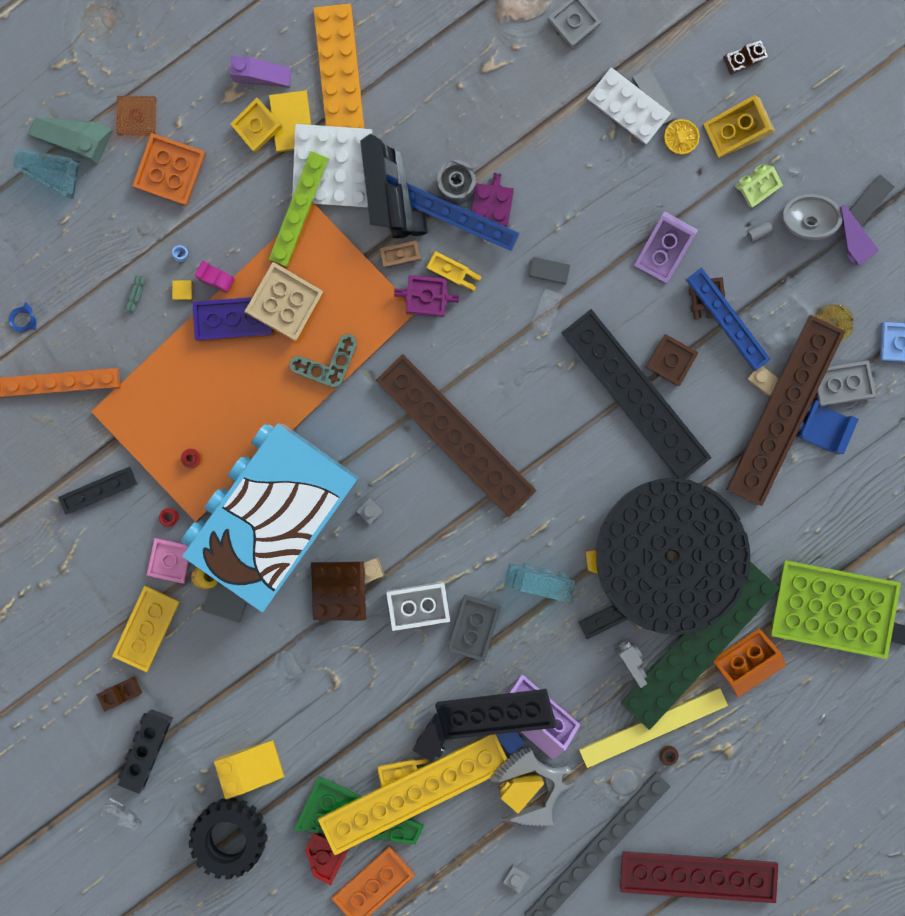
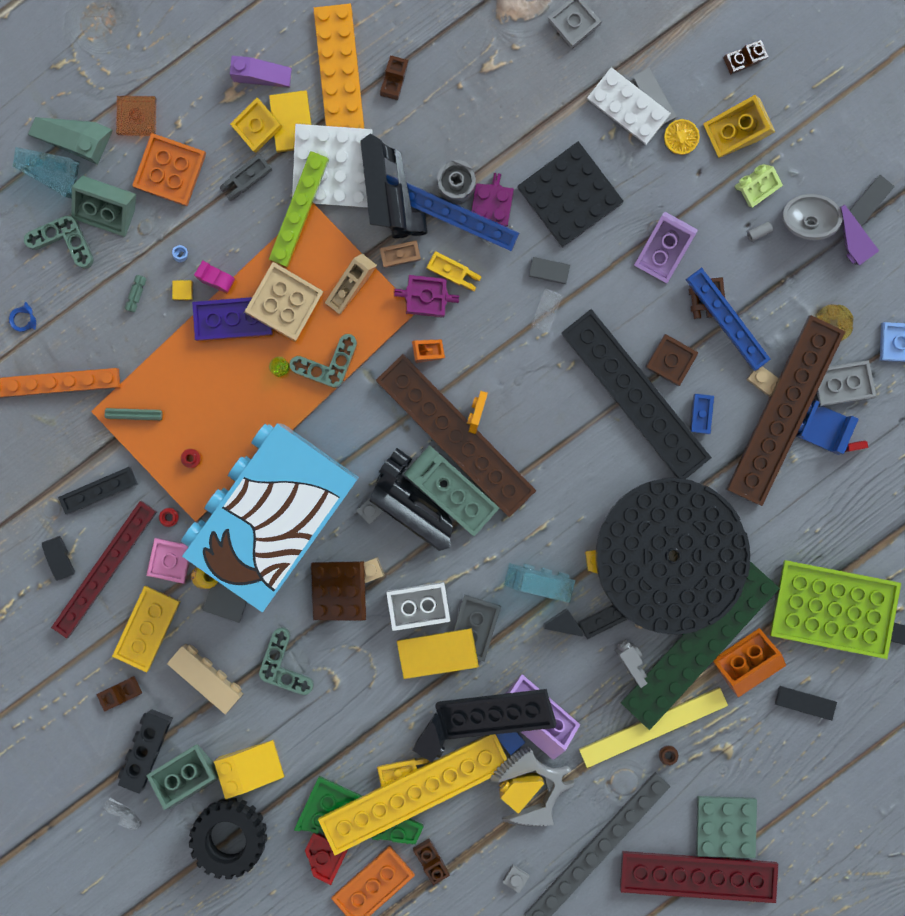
none -> sand green beam [24,216,94,269]
none -> black slope [42,536,75,581]
none -> dark red plate [51,501,157,639]
none -> sand green slope [71,175,136,237]
none -> sand green axle [105,408,163,420]
none -> sand green slope [146,744,219,810]
none -> tan brick [167,644,243,714]
none -> dark grey hinge [220,154,272,201]
none -> sand green beam [259,627,314,695]
none -> clear neon green tile [269,357,290,377]
none -> tan slope [325,254,377,314]
none -> black panel [369,448,453,551]
none -> reddish brown slope [380,55,409,100]
none -> yellow tile [397,628,479,679]
none -> sand green hinge [404,445,499,536]
none -> orange slope [412,339,445,363]
none -> reddish brown slope [413,838,450,885]
none -> light orange plate [467,391,488,434]
none -> black plate [517,141,624,248]
none -> black slope [543,608,583,637]
none -> blue plate [690,394,714,434]
none -> sand green plate [696,796,757,858]
none -> black tile [775,686,837,721]
none -> red tile [845,440,869,452]

